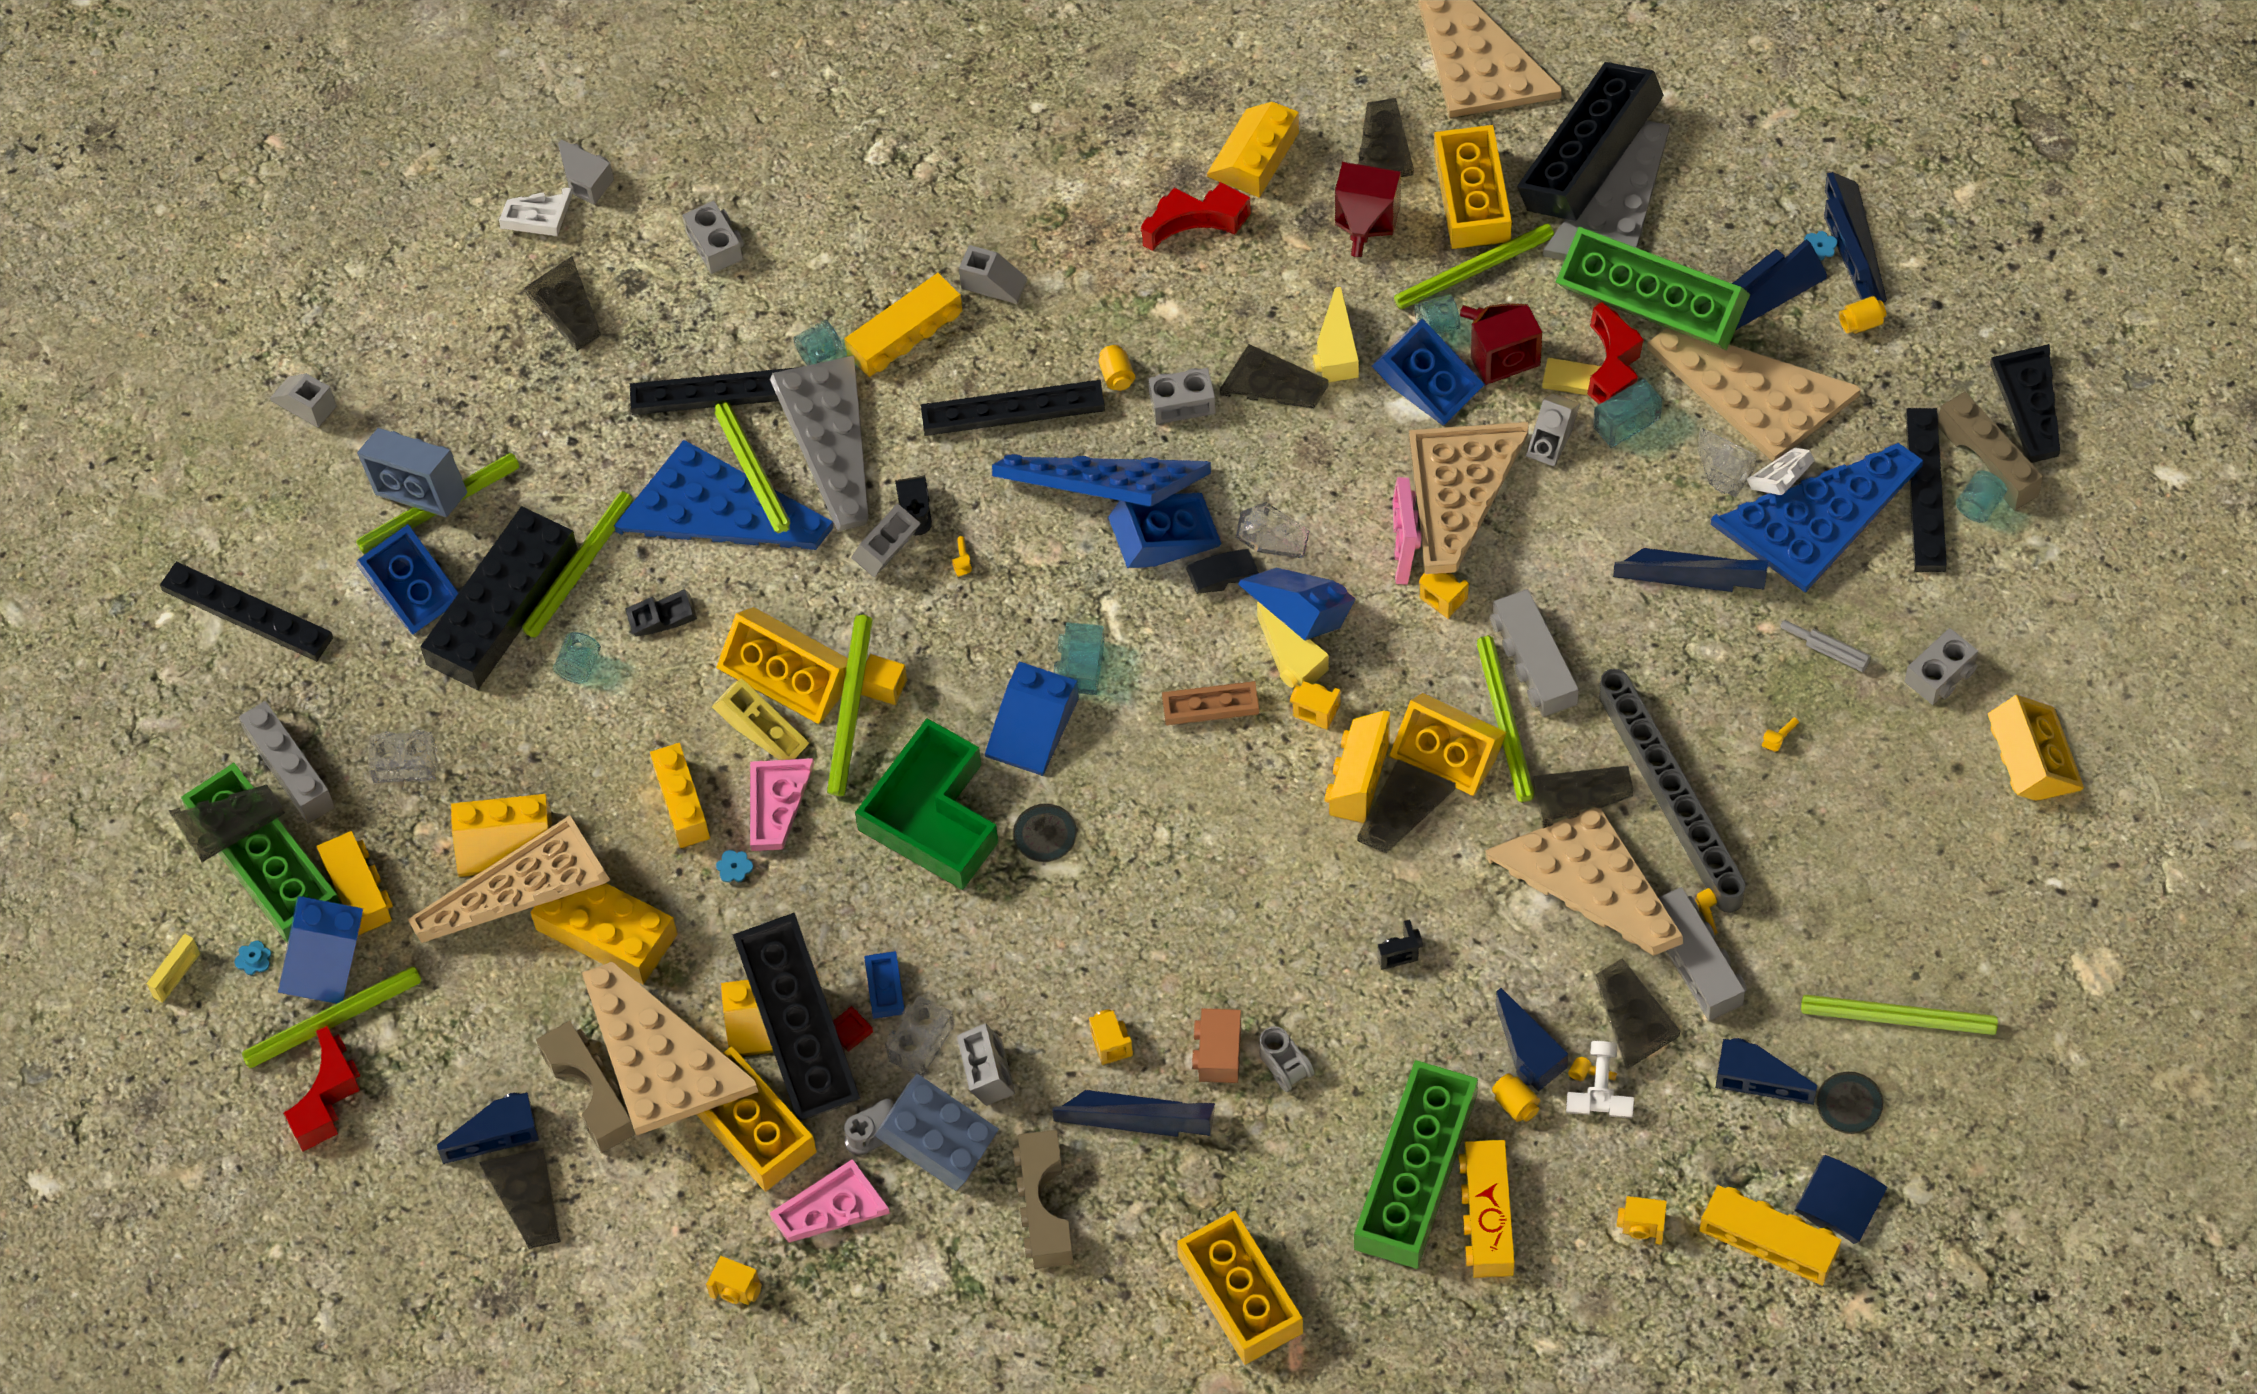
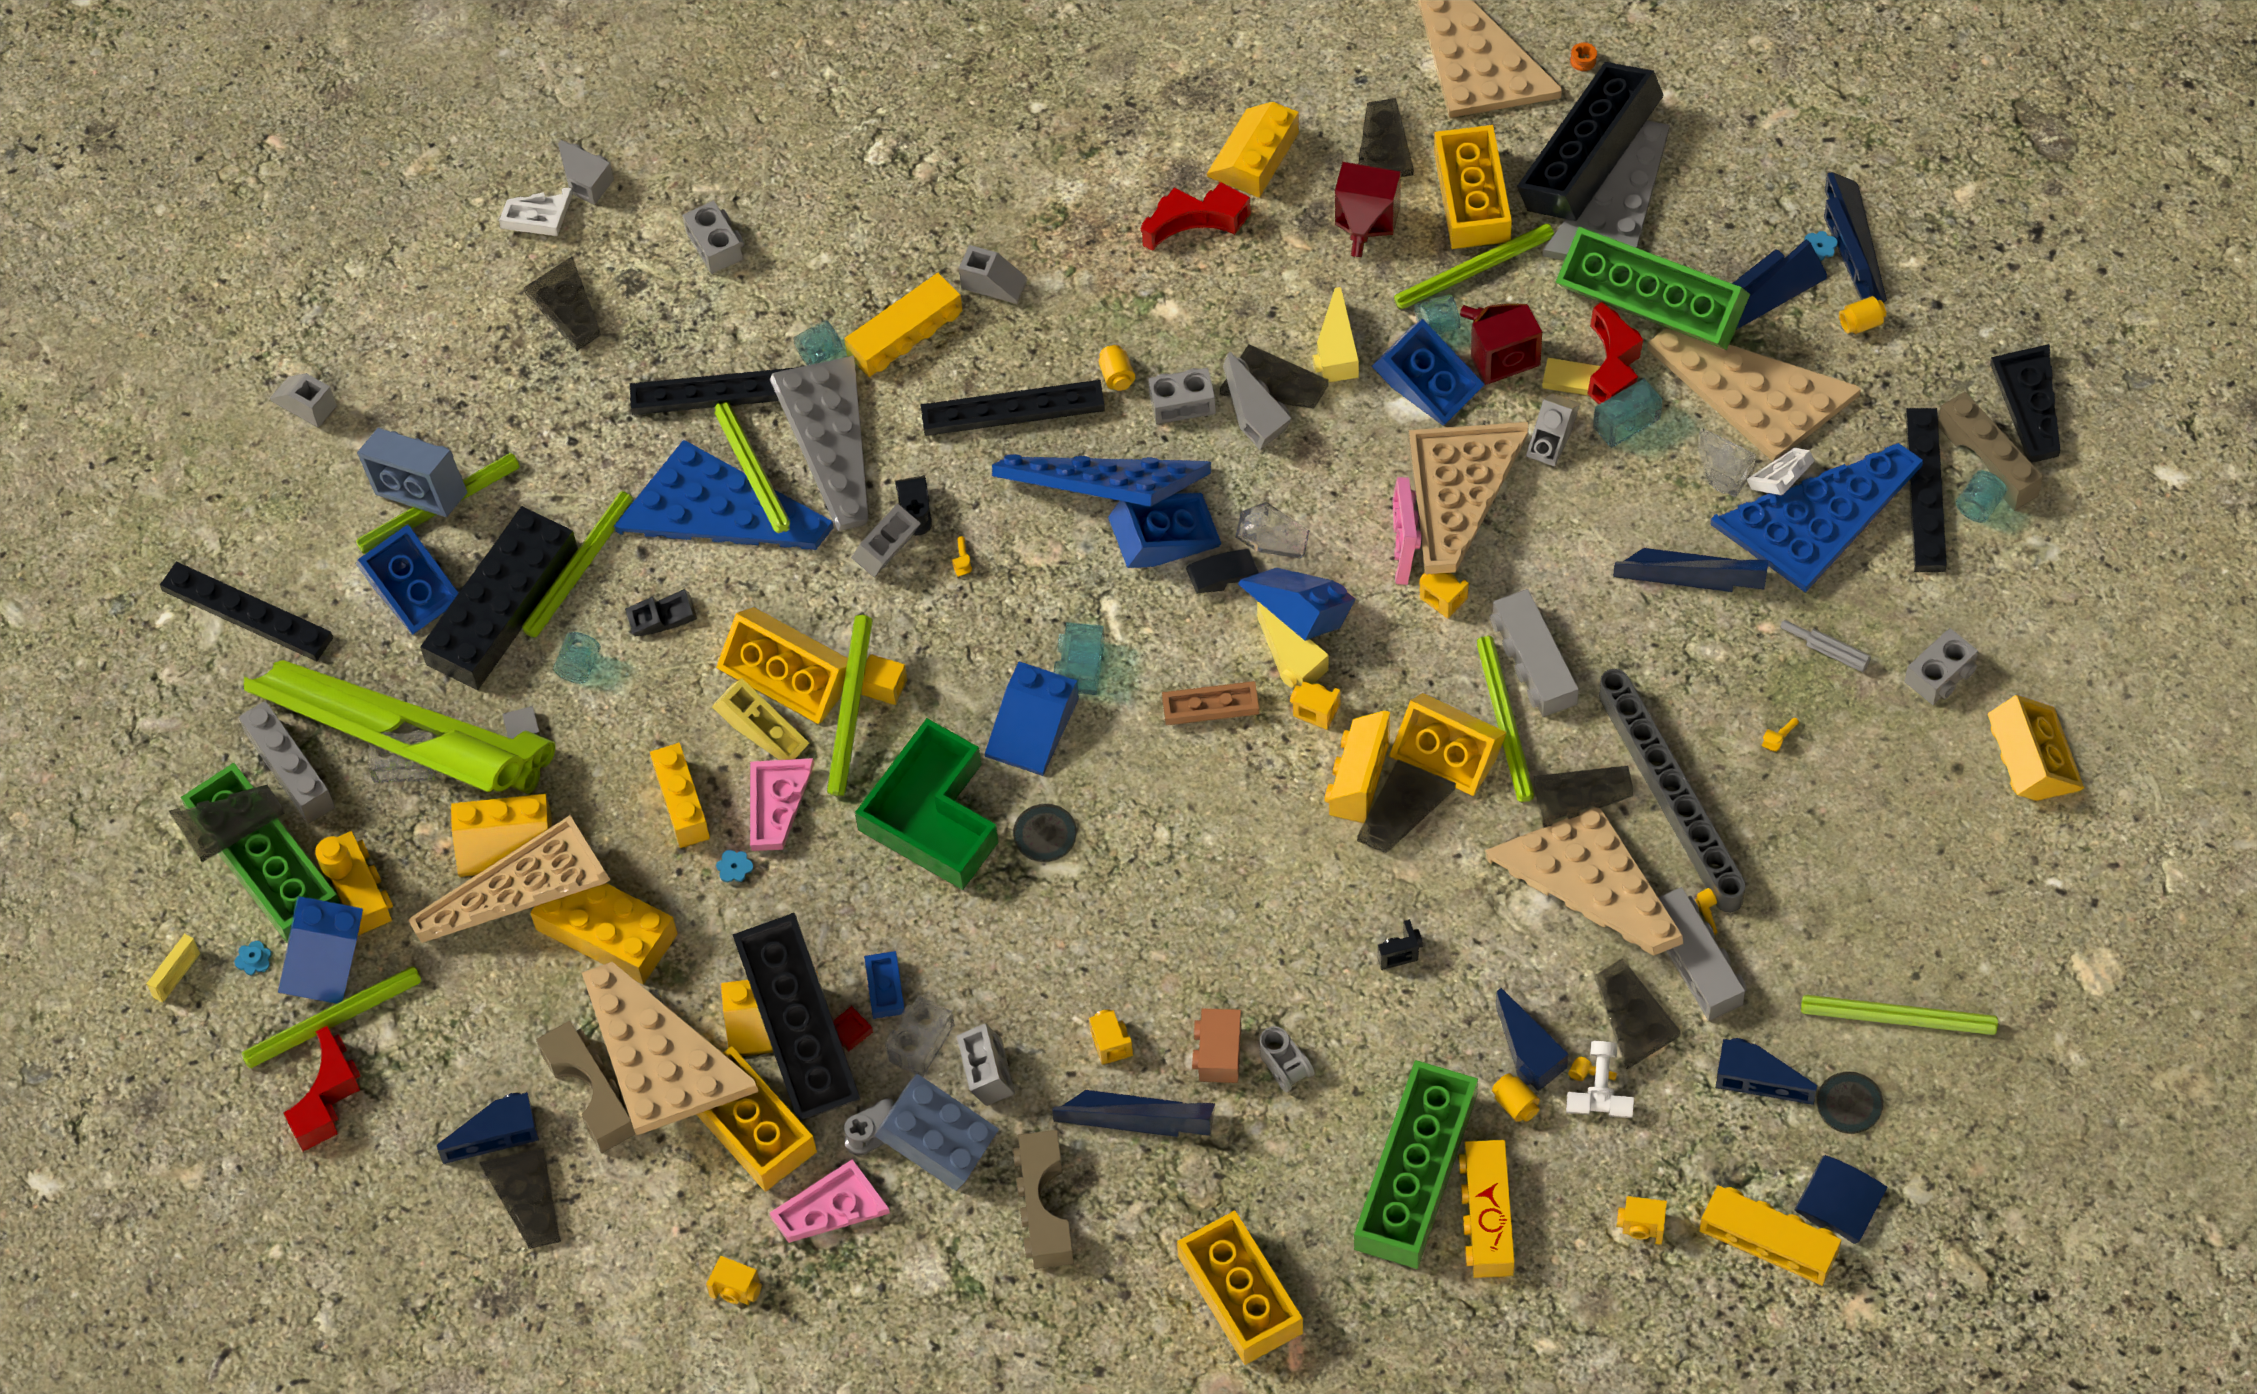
none -> lime panel [244,660,556,794]
none -> yellow brick [315,836,353,880]
none -> light grey tile [502,706,540,739]
none -> light grey slope [1223,352,1291,450]
none -> orange bush [1570,42,1597,71]

